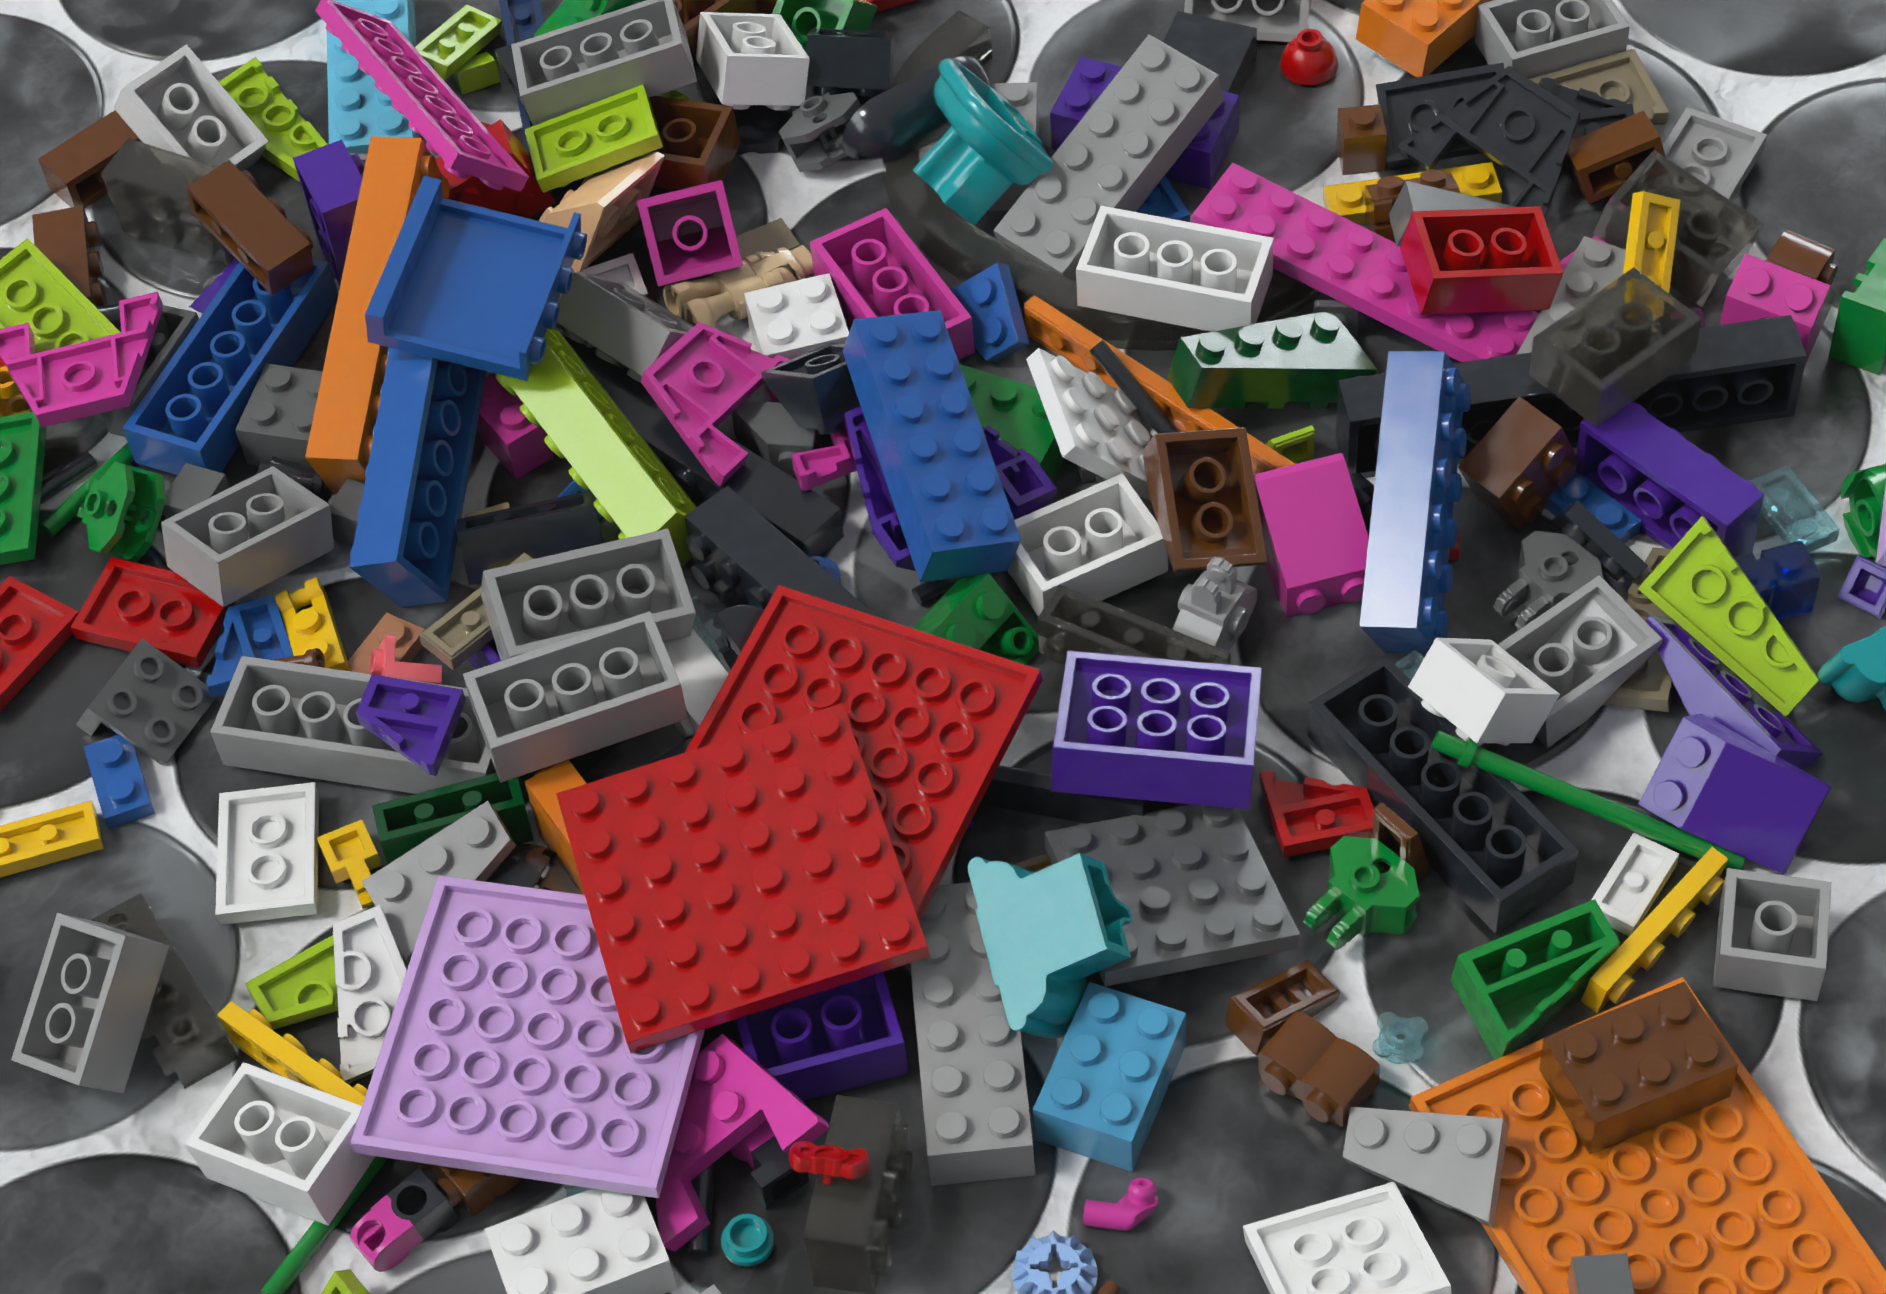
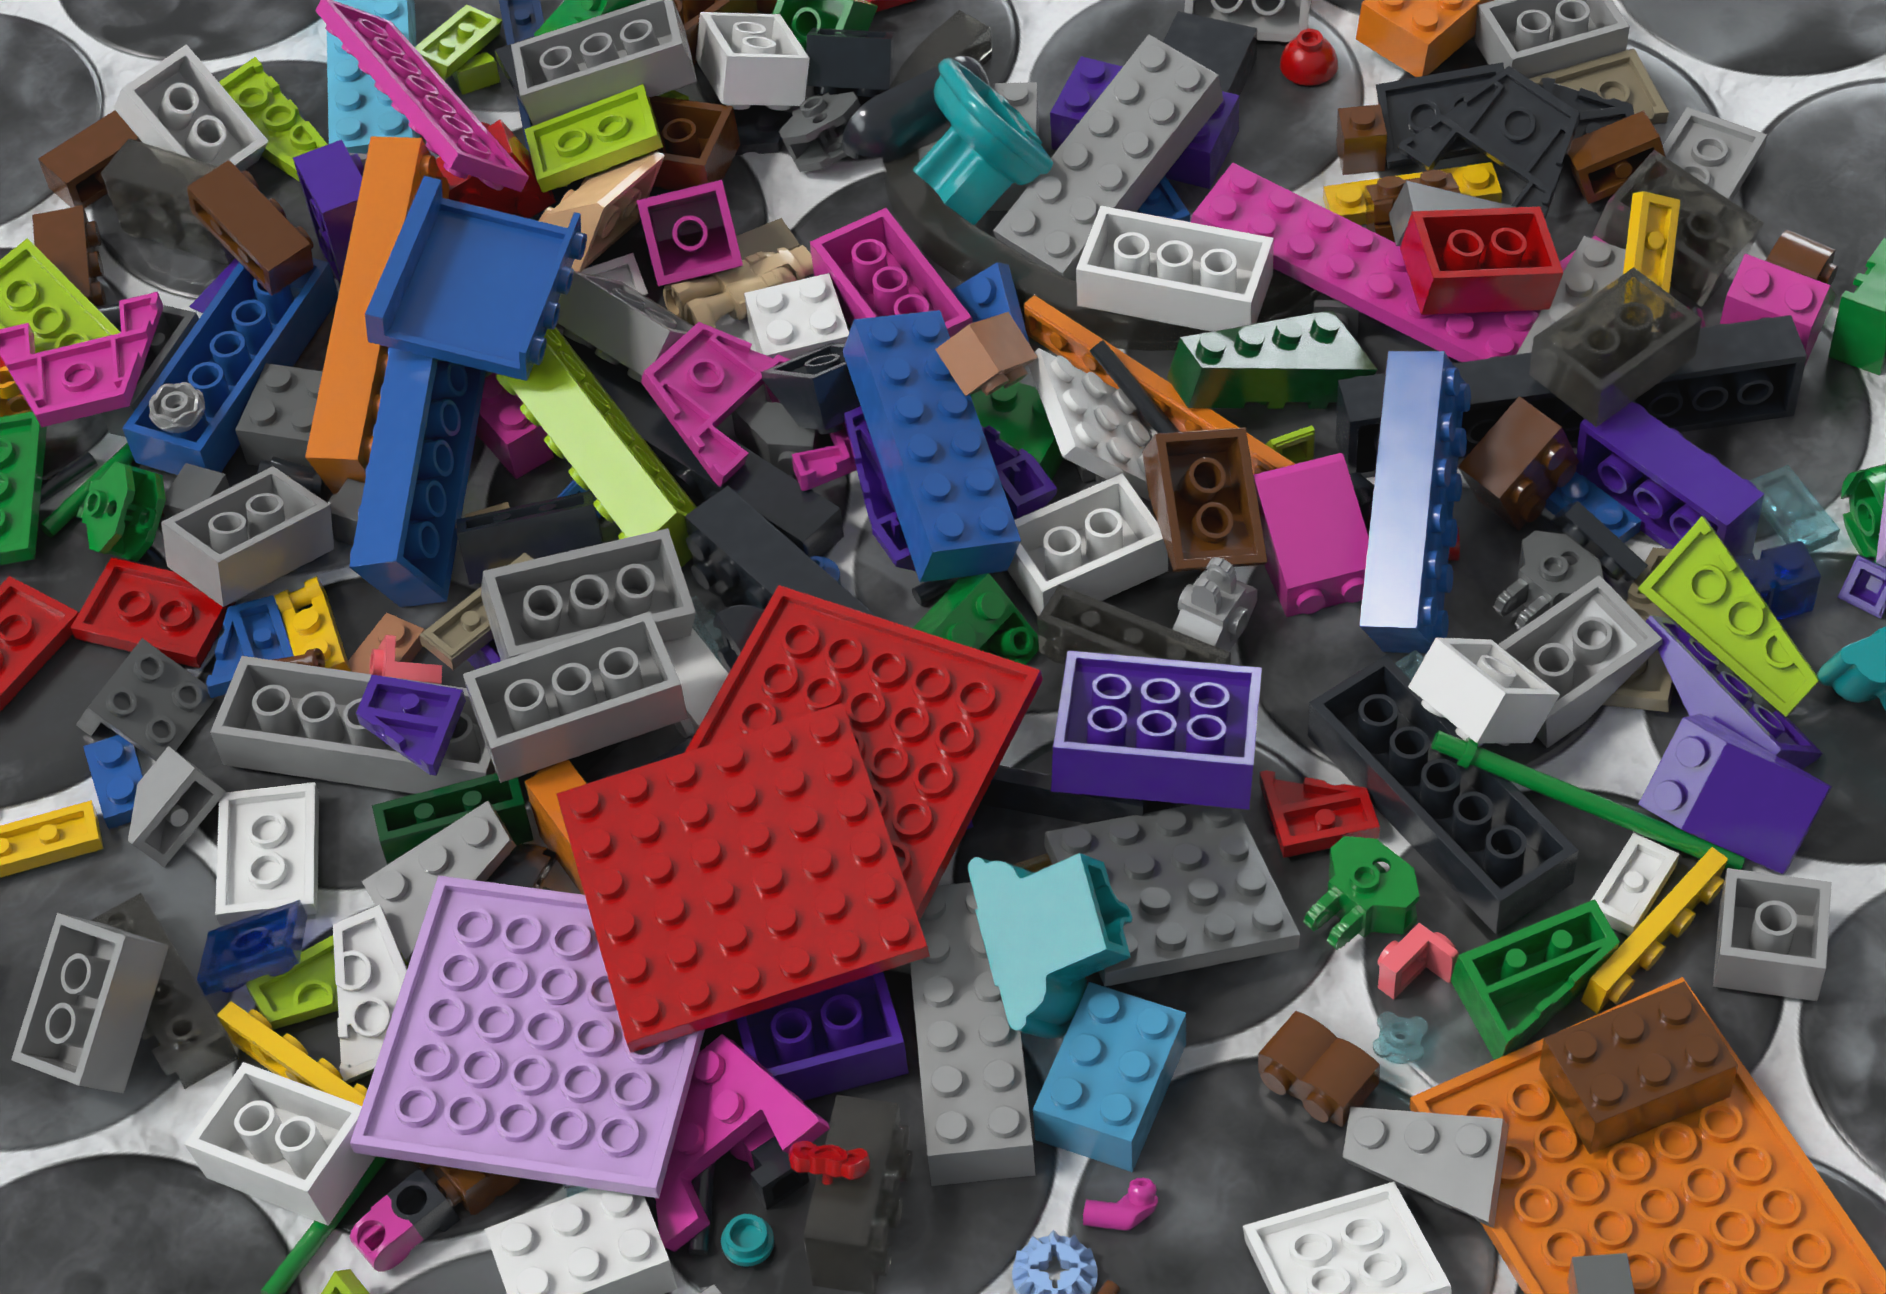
yellow plate [317,819,382,909] -> none
reddish brown slope [1225,959,1340,1054] -> none
reddish brown slope [1372,802,1430,884] -> none
none -> light grey slope [128,746,226,867]
none -> light grey plate [149,382,205,433]
none -> clear blue plate [197,900,308,996]
none -> nougat brick [935,312,1038,396]
none -> coral bracket [1377,923,1459,1000]

